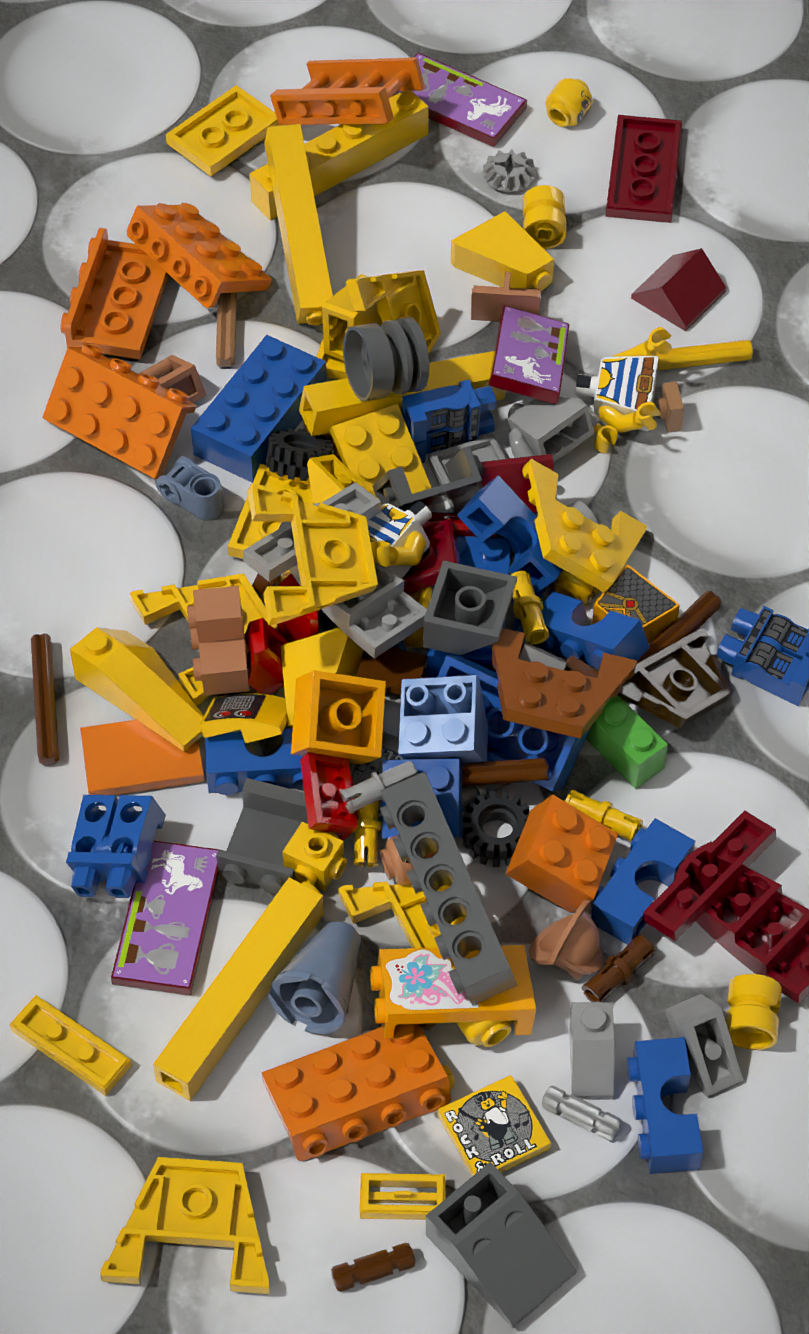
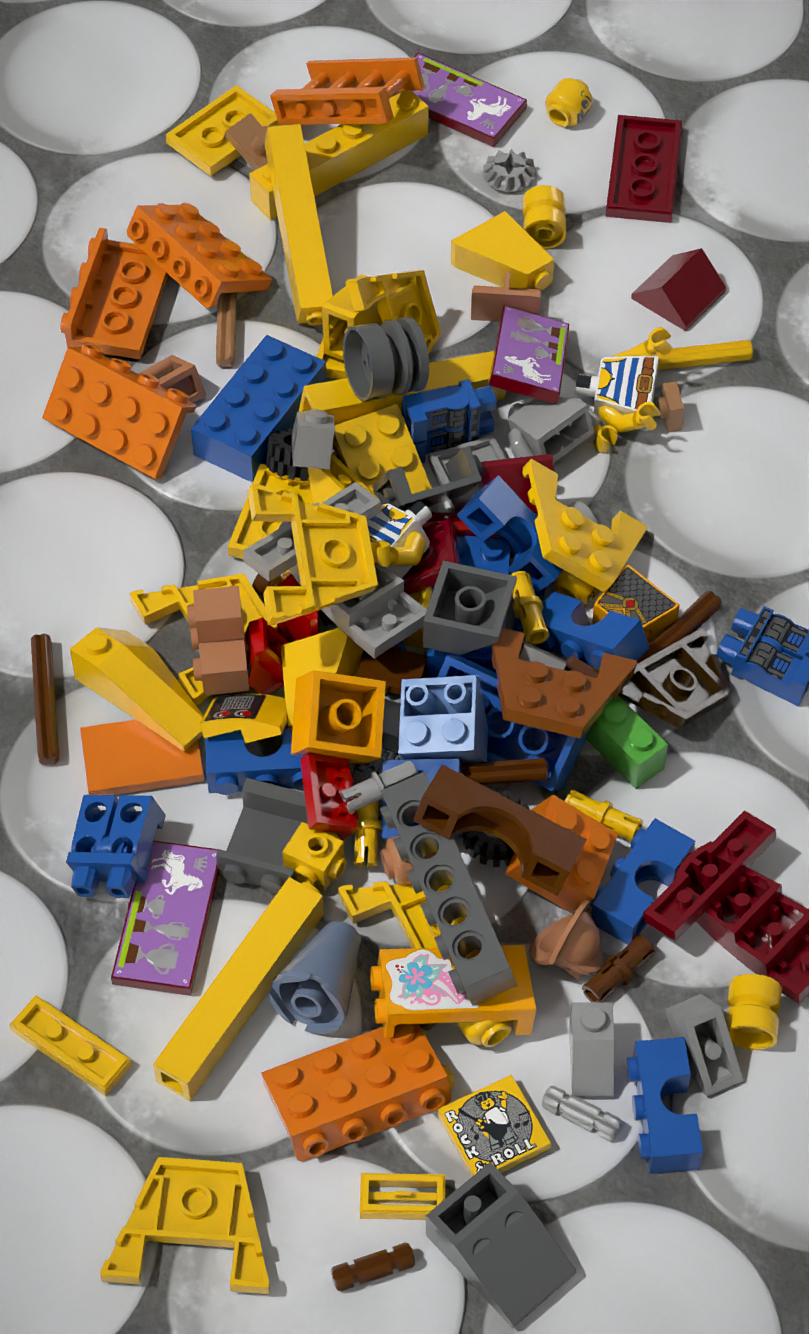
sand blue piece [155,456,224,520] -> none
none -> medium nougat tile [224,113,268,171]
none -> light grey slope [292,409,335,470]
none -> reddish brown arch [413,765,587,896]

